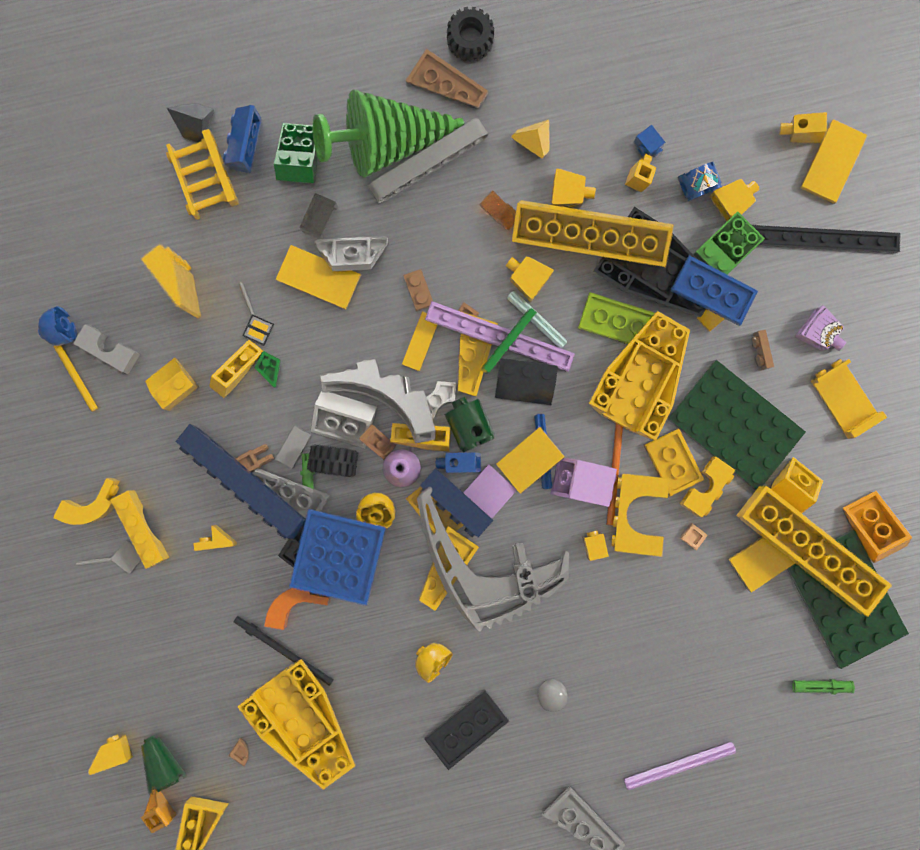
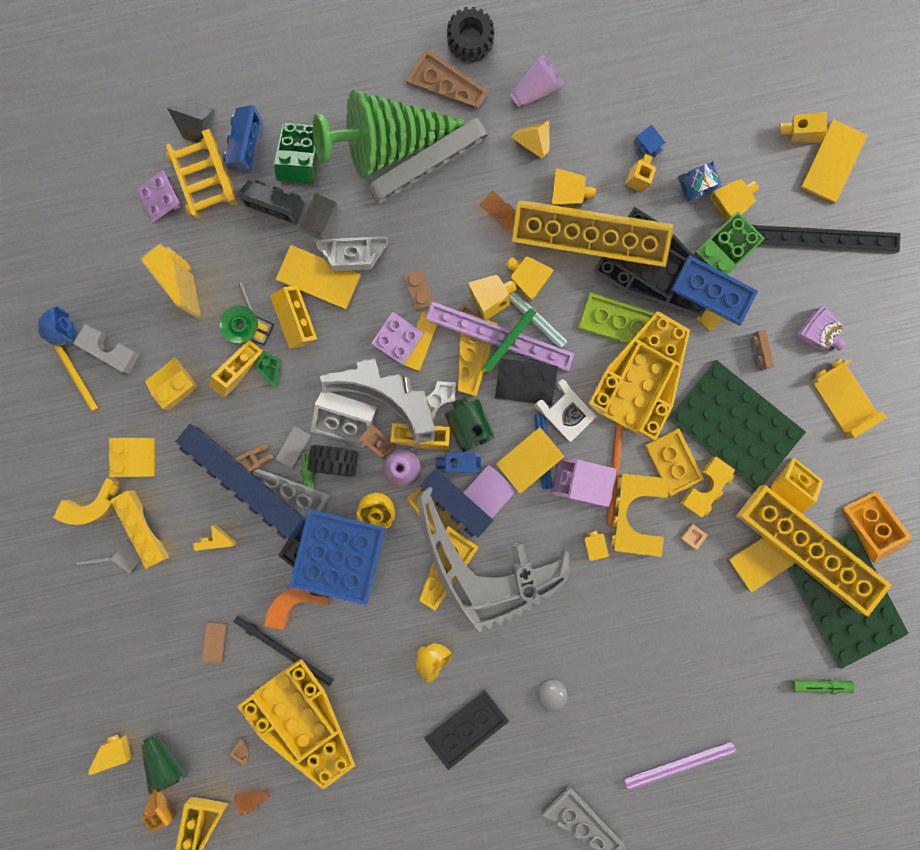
none -> yellow slope [109,438,155,477]
none -> lavender hinge [136,170,182,223]
none -> medium nougat tile [202,622,227,664]
none -> green dish [220,305,258,344]
none -> clear orange plate [233,788,270,816]
none -> black slope [236,180,305,225]
none -> yellow brick [270,285,317,349]
none -> lavender hinge [371,312,424,365]
none -> yellow torso [468,275,517,321]
none -> lavender cone [510,54,565,107]
none -> white flag [534,379,596,443]

